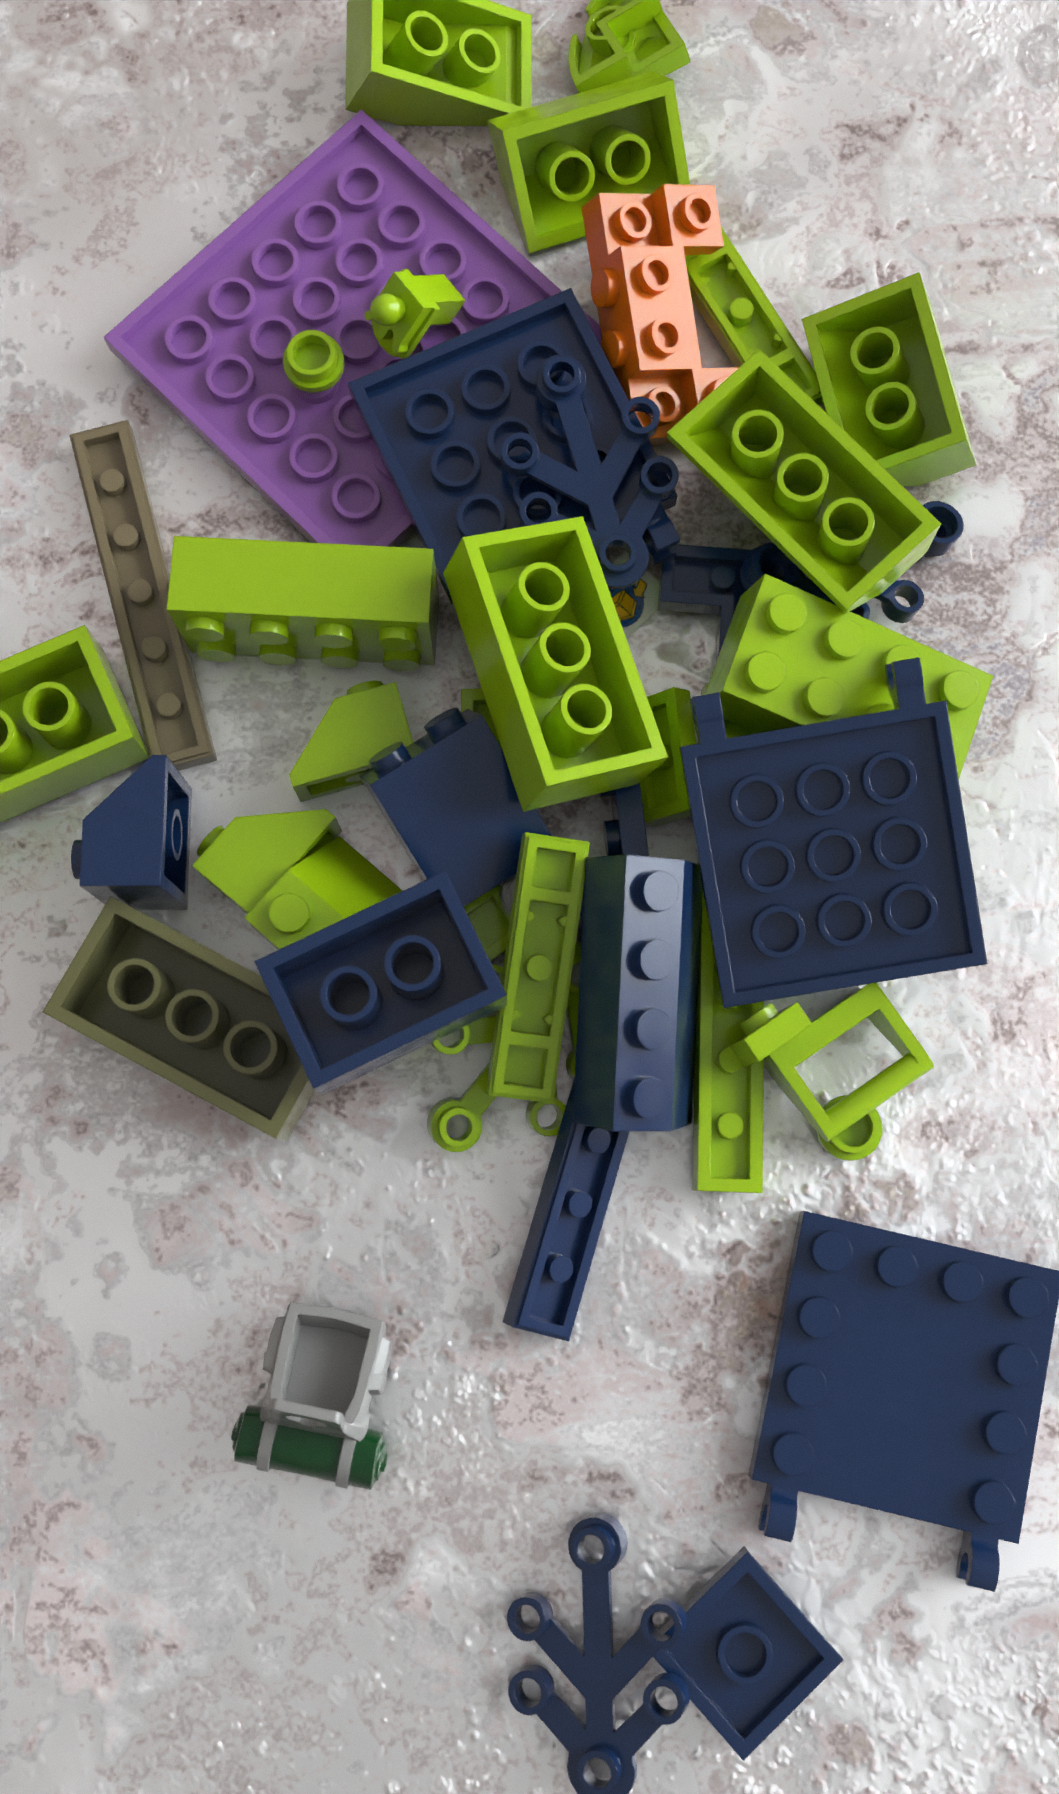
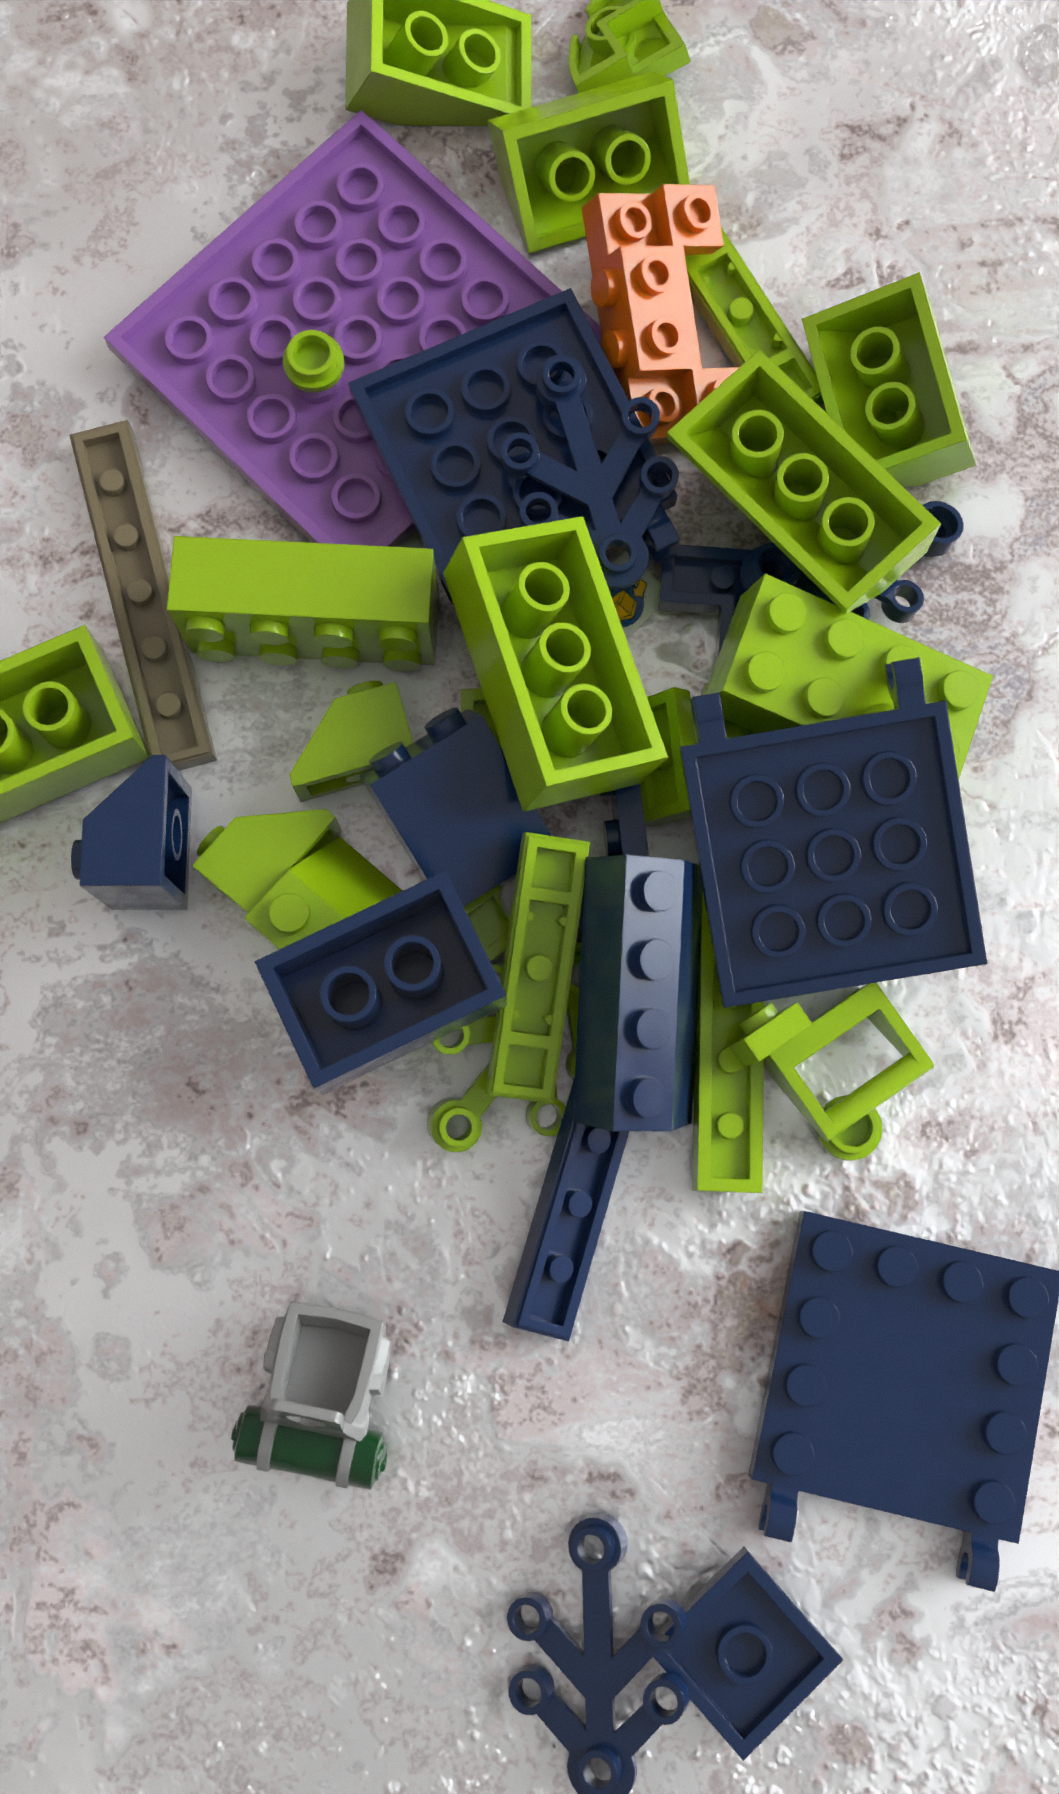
olive brick [42,896,315,1142] -> none
lime piece [364,269,466,359] -> none

